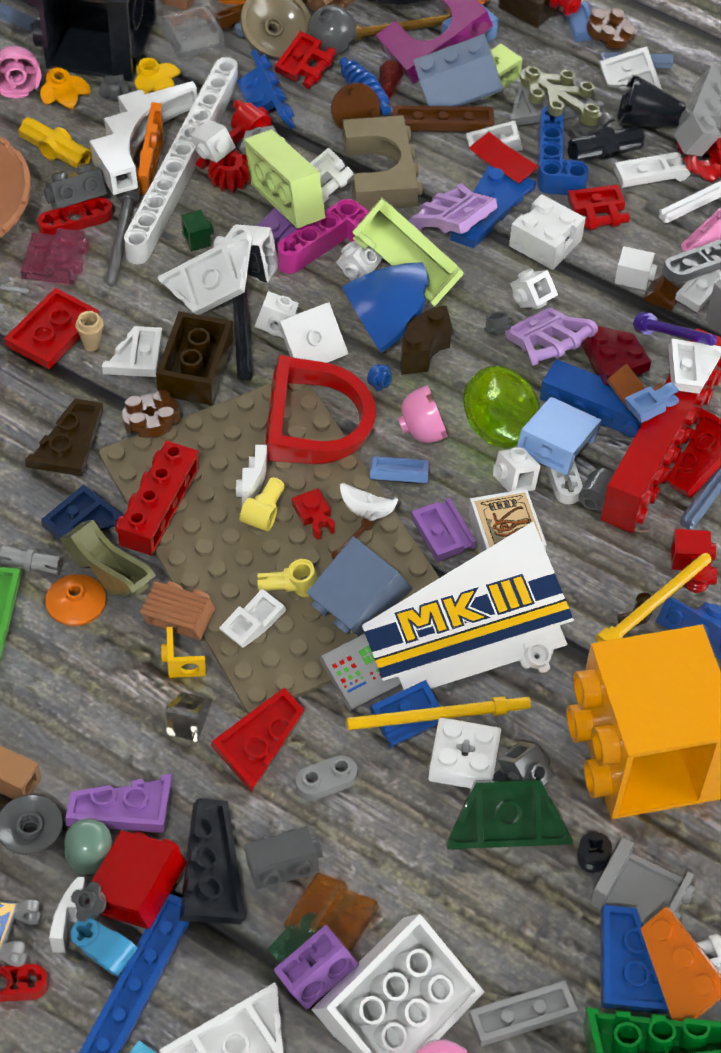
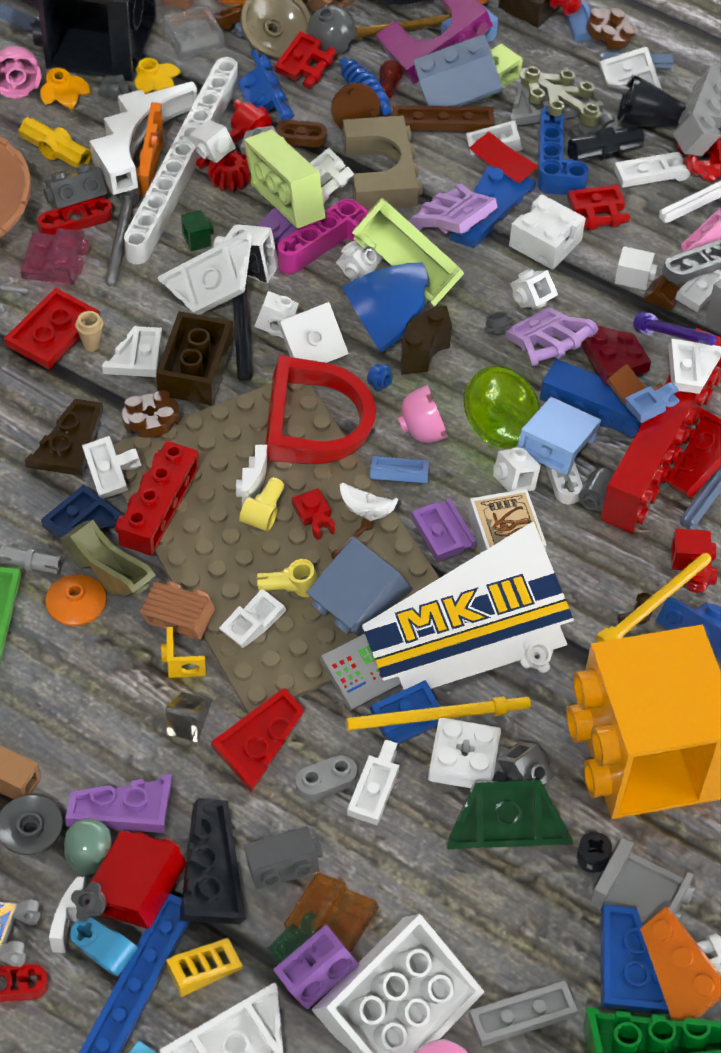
none -> white plate [82,436,142,499]
none -> yellow slope [166,938,243,997]
none -> reddish brown plate [276,120,327,147]
none -> white plate [347,740,399,825]

